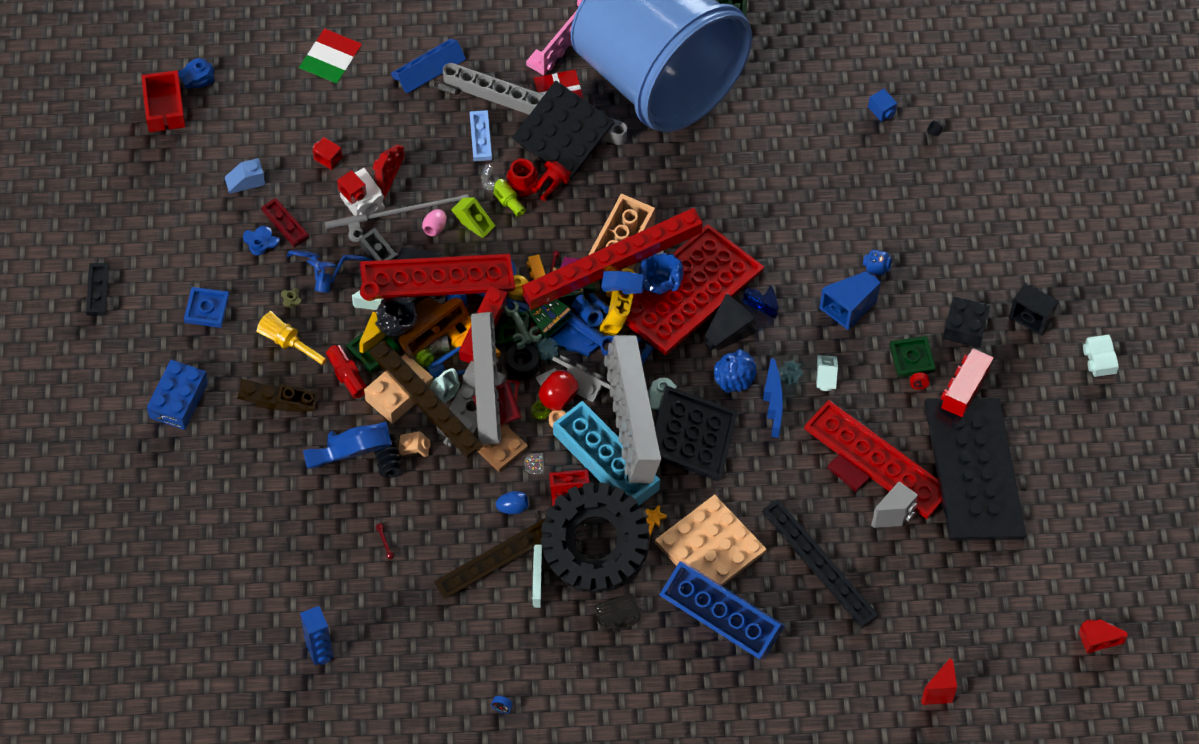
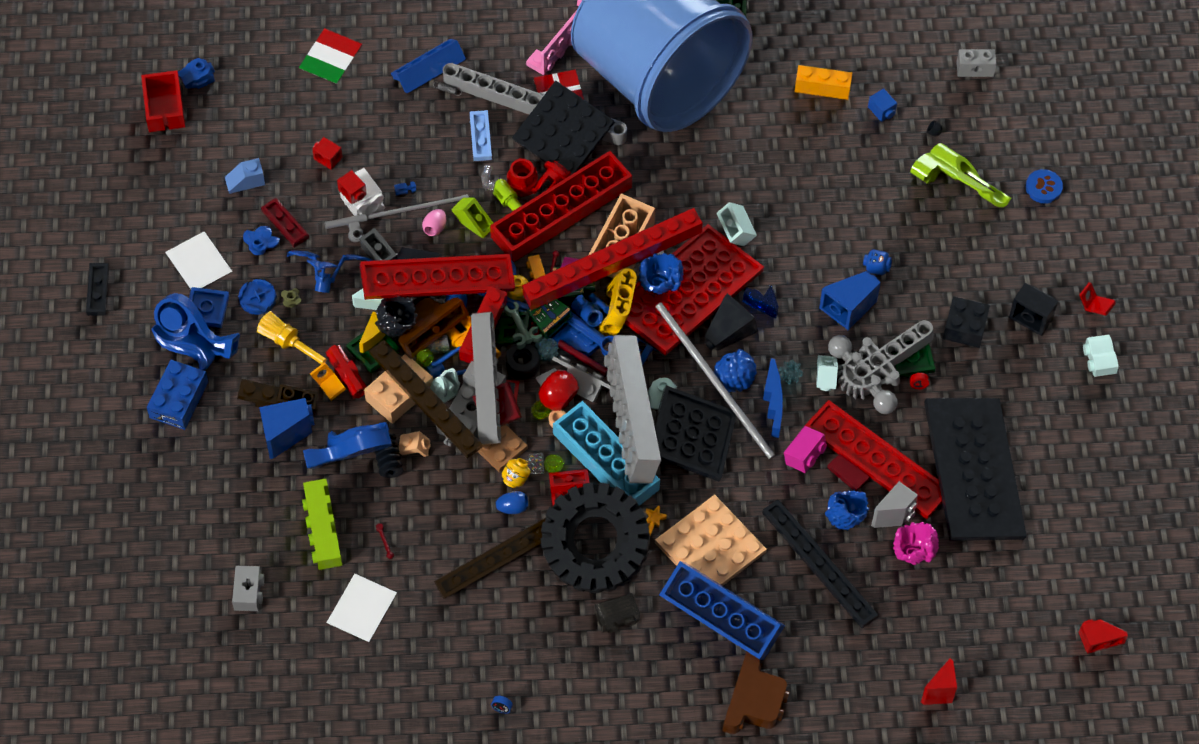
blue brick [300,606,333,665] -> none
red tile [360,281,380,301] -> none
red plate [373,144,405,200] -> none
light aqua tile [532,545,542,608] -> none
blue slope [601,271,645,294] -> none
brick [941,349,994,417] -> none
none -> blue animal [151,293,240,371]
none -> white sticker [165,232,232,289]
none -> light grey brick [232,566,264,611]
none -> blue tile [238,279,277,315]
none -> blue slope [259,398,315,459]
none -> lime wedge [302,479,342,570]
none -> light orange bracket [310,362,346,401]
none -> white sticker [326,574,397,642]
none -> blue piece [394,182,416,196]
none -> red brick [490,151,632,262]
none -> yellow head [502,458,531,488]
none -> clear neon green plate [544,454,563,473]
none -> dark red bar [557,339,608,376]
none -> light grey piece [656,302,775,459]
none -> light aqua brick [717,202,757,246]
none -> reddish brown brick [723,652,790,734]
none -> dark pink brick [784,426,827,473]
none -> light orange brick [795,65,852,100]
none -> blue hair [825,491,869,530]
none -> light grey piece [828,320,933,414]
none -> dark pink hair [893,522,939,565]
none -> lime panel [910,143,1011,207]
none -> light grey brick [956,49,996,77]
none -> blue tile [1026,169,1063,204]
none -> red bracket [1079,282,1116,316]

